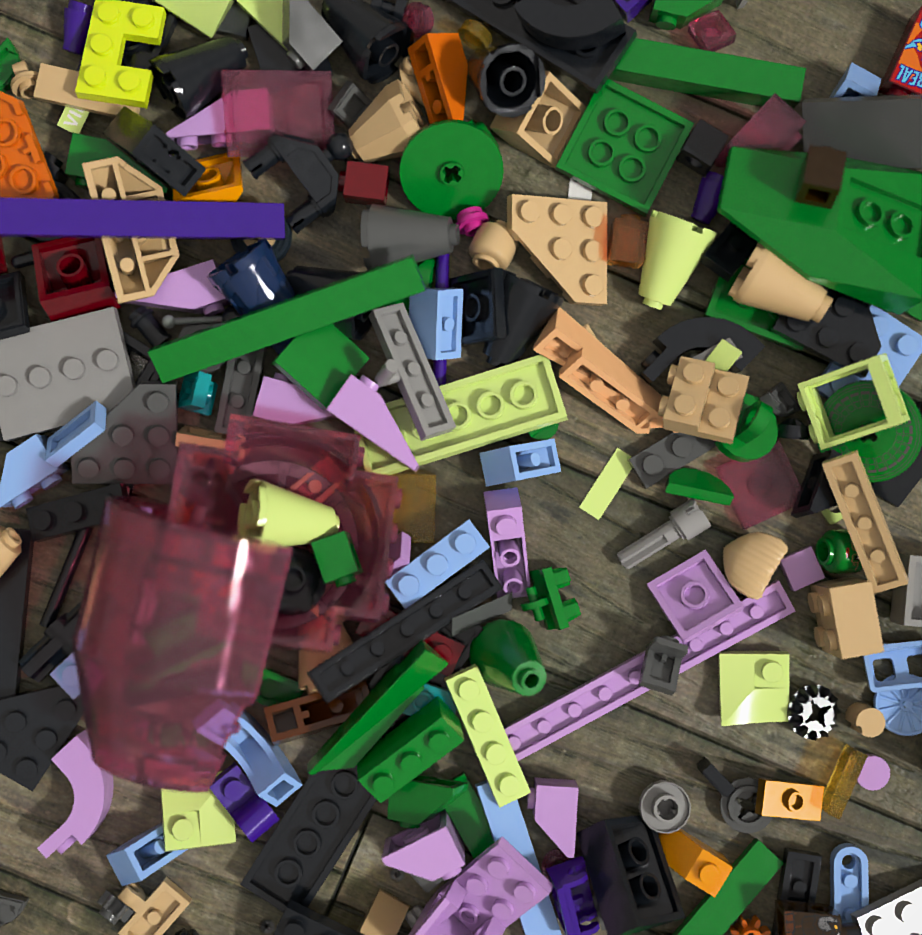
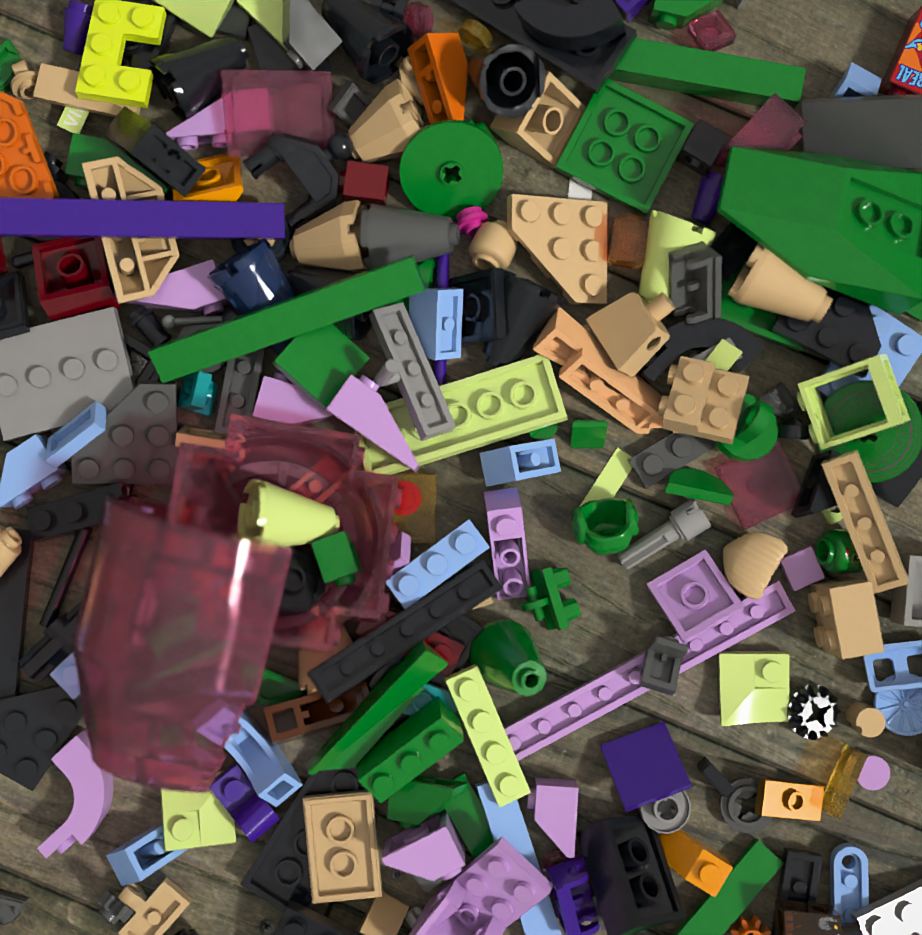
dark grey sticker [452,592,512,637] -> none
dark brown brick [795,145,847,209] -> none
none -> tan cone [289,200,370,272]
none -> tan tile [302,790,383,904]
none -> red plate [387,481,422,516]
none -> green slope [570,420,607,449]
none -> green hair [571,498,639,556]
none -> tan torso [586,292,676,377]
none -> dark purple tile [600,722,692,812]
none -> dark grey hinge [669,241,722,324]

